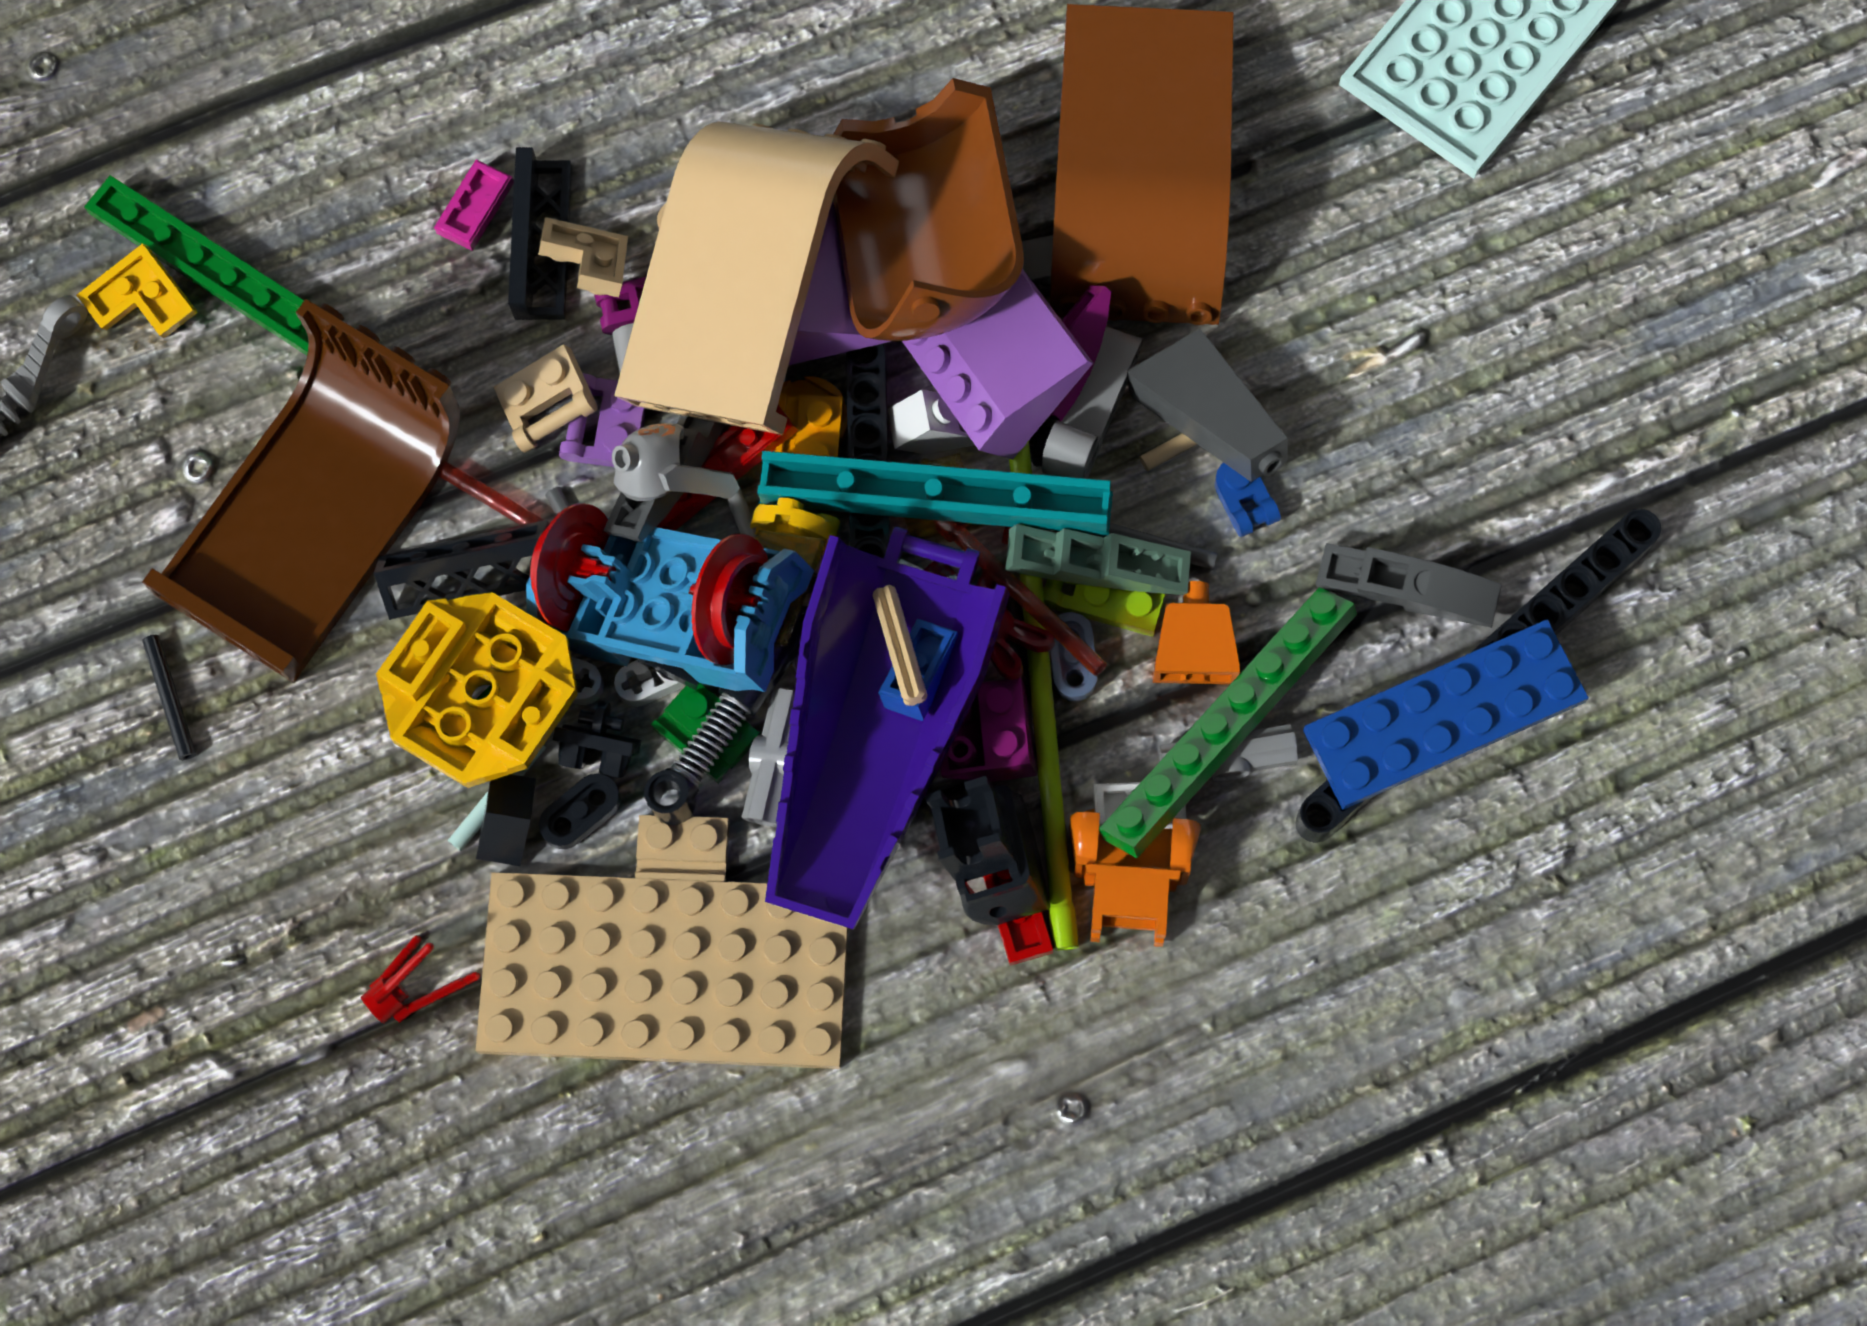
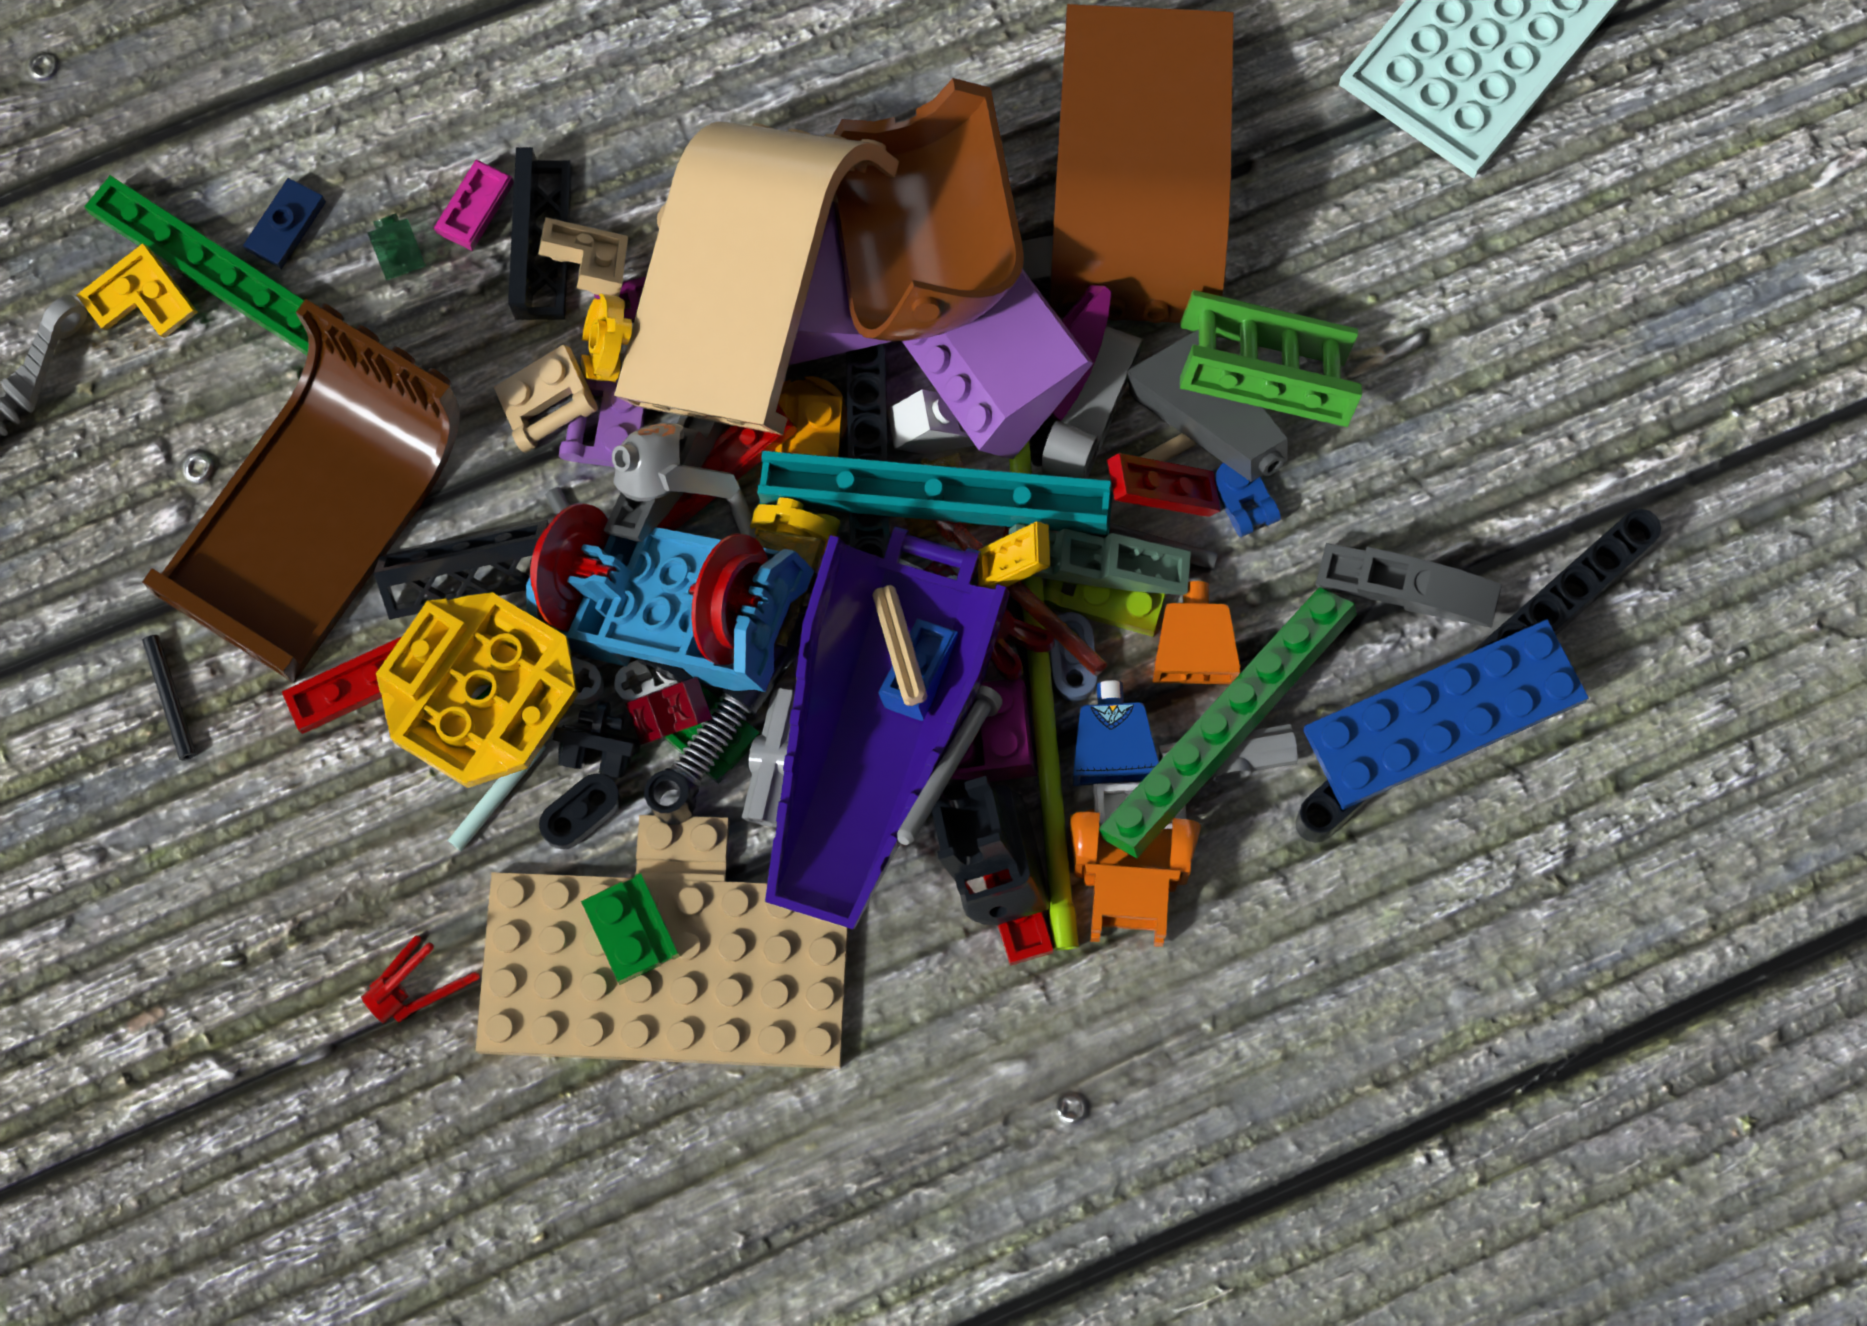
clear red bar [438,462,550,525] -> none
black slope [476,774,536,867] -> none
none -> dark blue plate [243,178,326,269]
none -> red plate [282,636,402,734]
none -> clear green bracket [367,213,426,281]
none -> yellow plate [581,293,632,382]
none -> green plate [581,873,680,985]
none -> dark red slope [626,677,712,745]
none -> light grey bar [897,686,1002,845]
none -> yellow plate [978,521,1050,589]
none -> blue torso [1073,680,1159,786]
none -> red plate [1107,453,1221,517]
none -> bright green fence [1180,290,1362,427]

